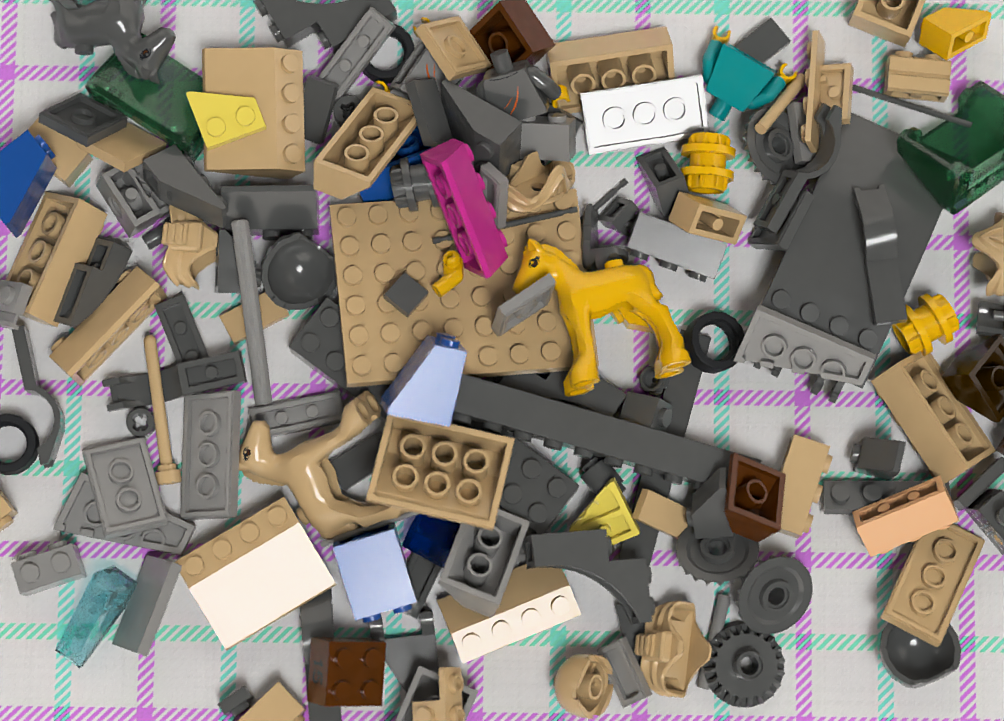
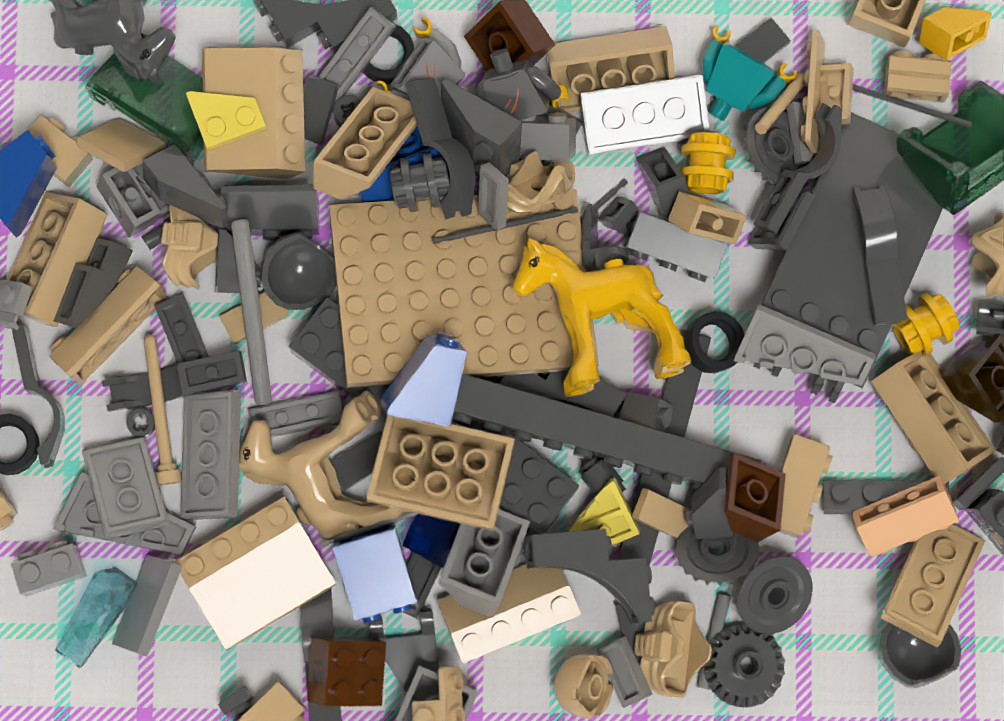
dark grey tile [38,93,128,147] -> none
dark grey tile [384,272,429,318] -> none
tan tile [415,16,492,81] -> none
dark pink slope [420,139,508,279] -> none
yellow arm [431,250,464,297] -> none
light grey tile [491,273,556,337] -> none
dark grey plate [639,366,670,396] -> none
dark grey slope [850,437,906,480] -> none

